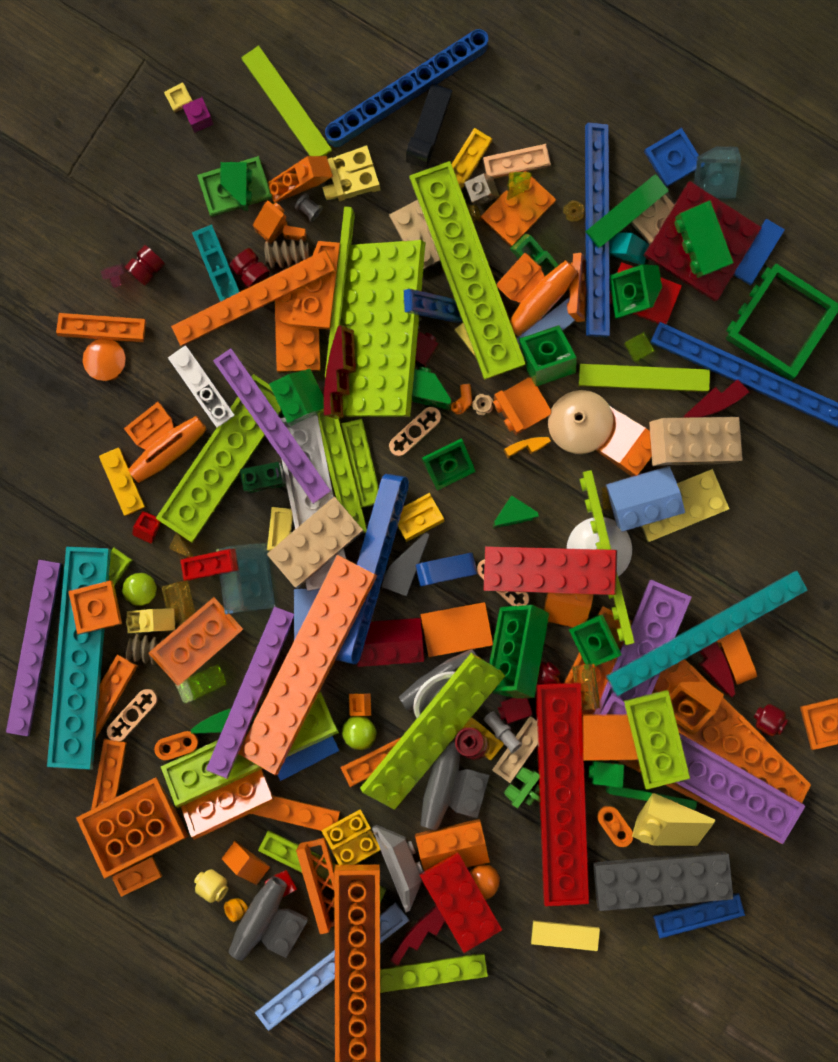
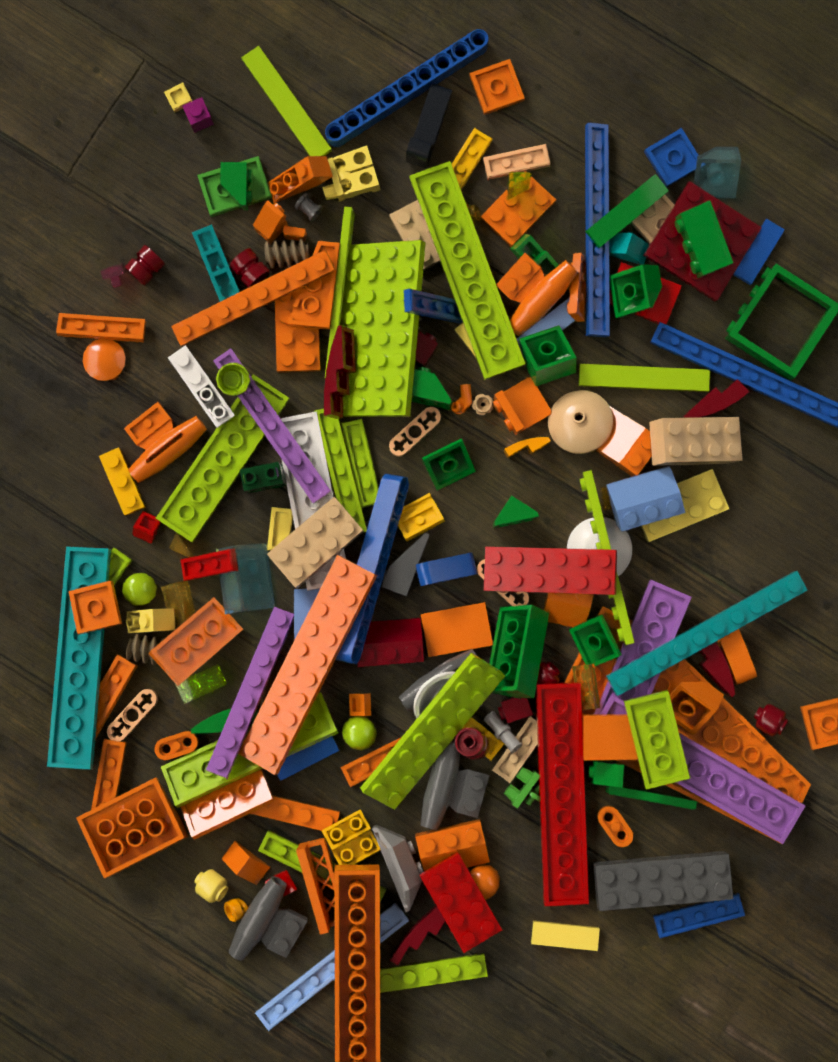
medium lavender plate [6,560,62,736] -> none
orange plate [112,856,162,897] -> none
green slope [269,369,324,426] -> none
dark tan brick [465,173,500,205] -> none
clear yellow plate [563,200,584,222] -> none
clear neon green tile [624,332,654,362] -> none
light yellow slope [632,793,715,846] -> none
none -> lime hair [216,362,250,396]
none -> orange plate [470,59,525,115]

